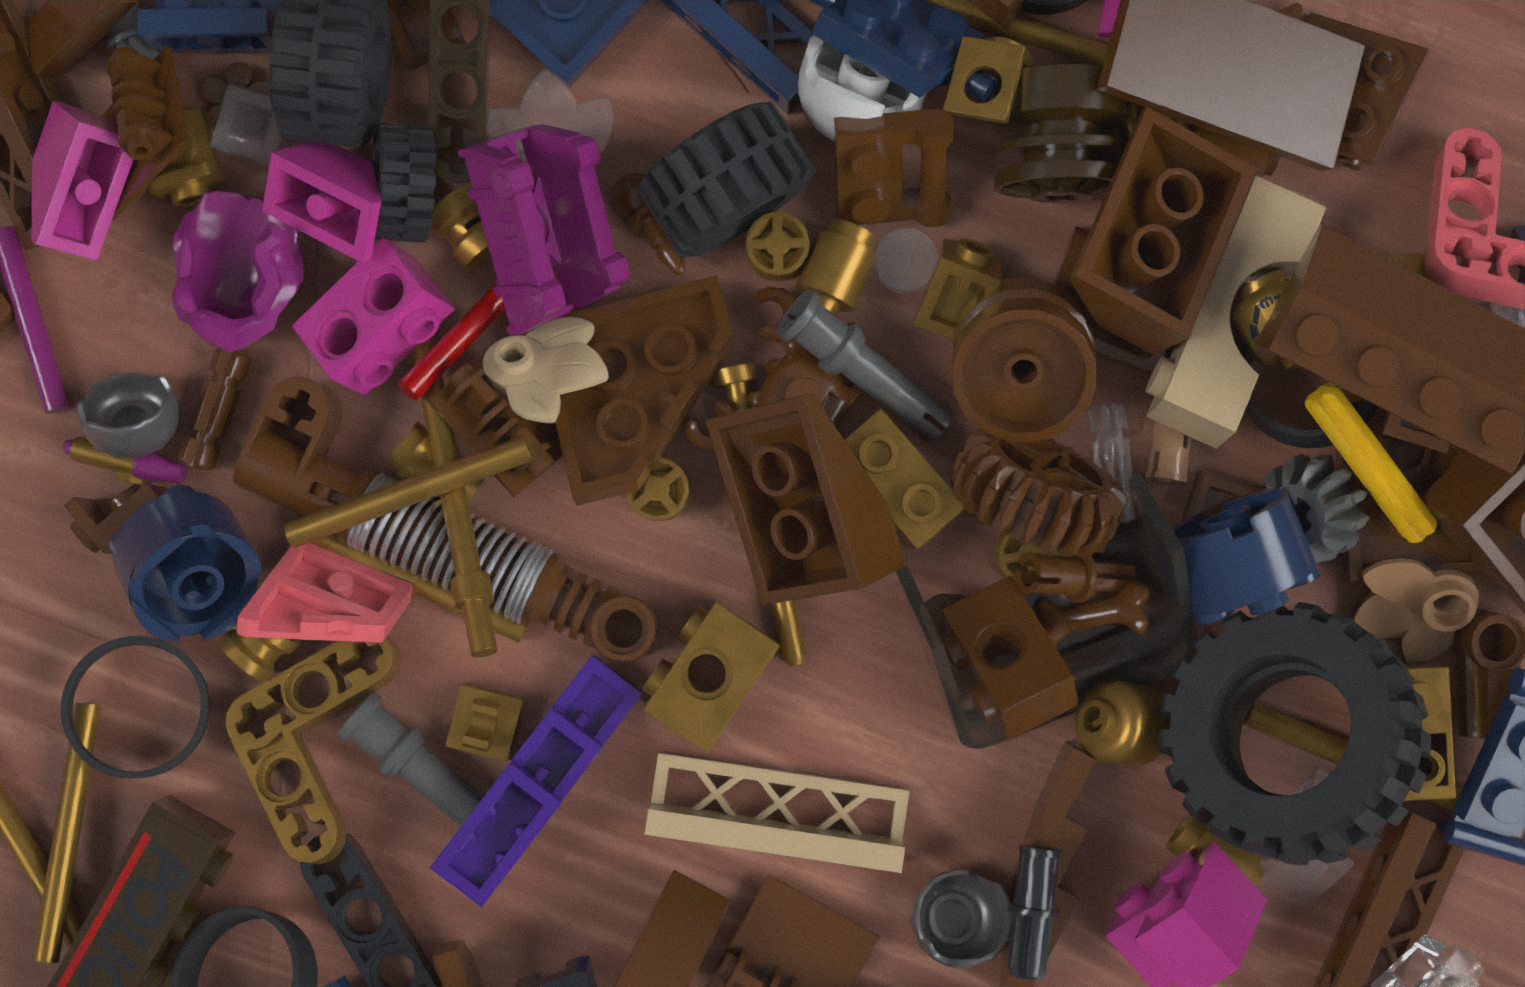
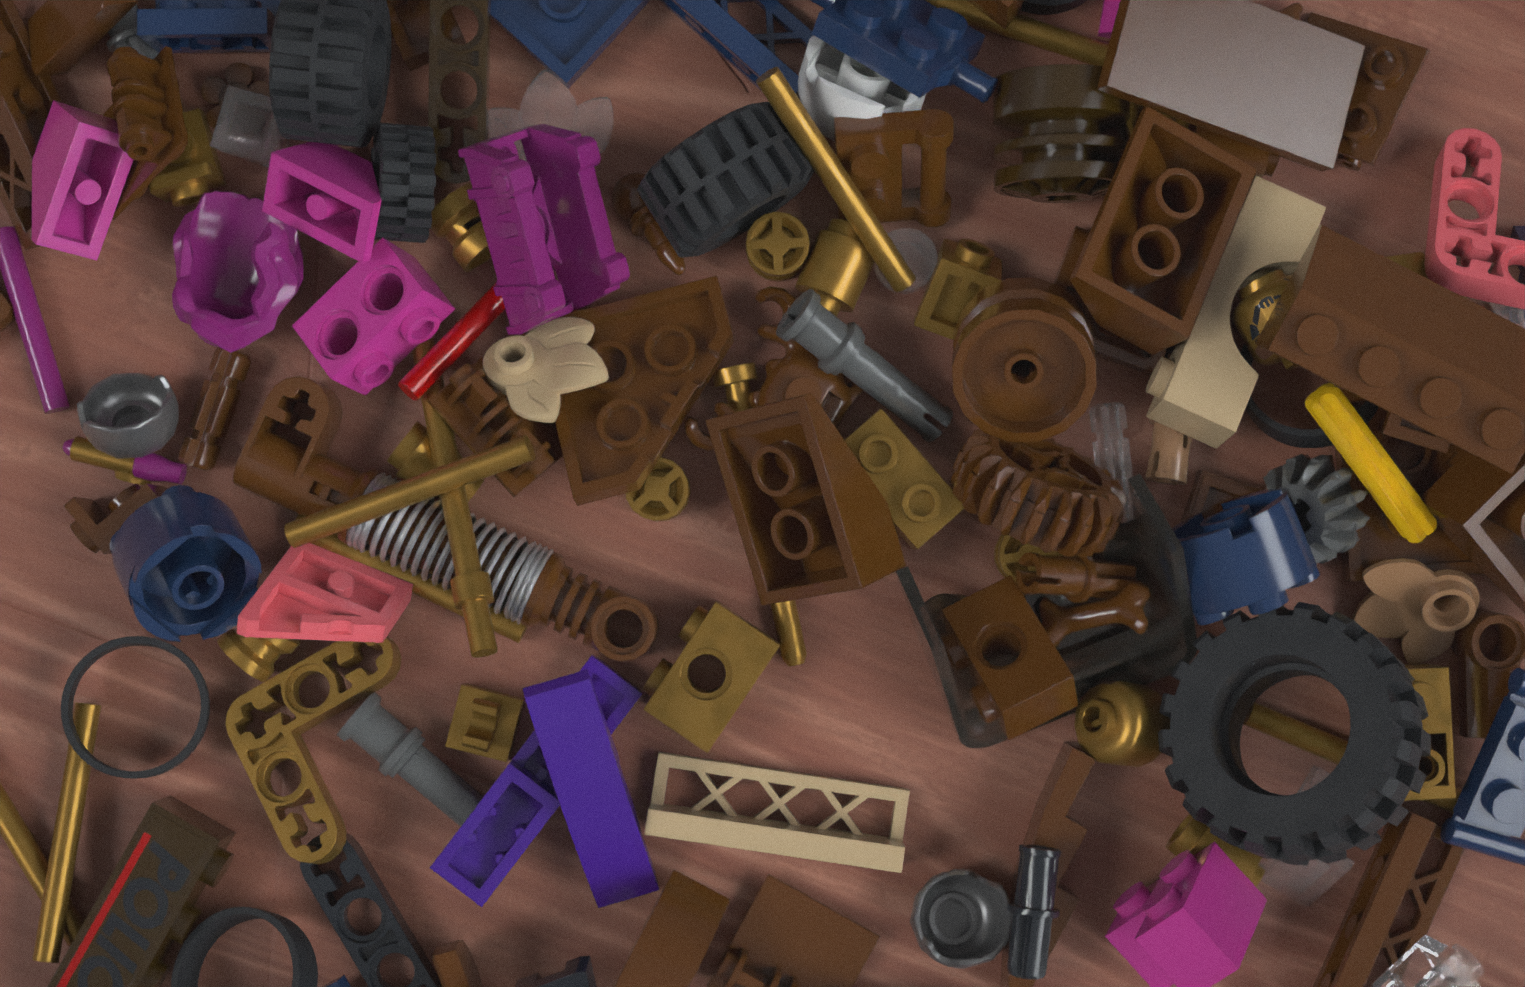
pearl gold bracket [944,36,1035,124] -> none
none -> dark purple slope [523,669,659,908]
none -> pearl gold bar [756,67,916,292]

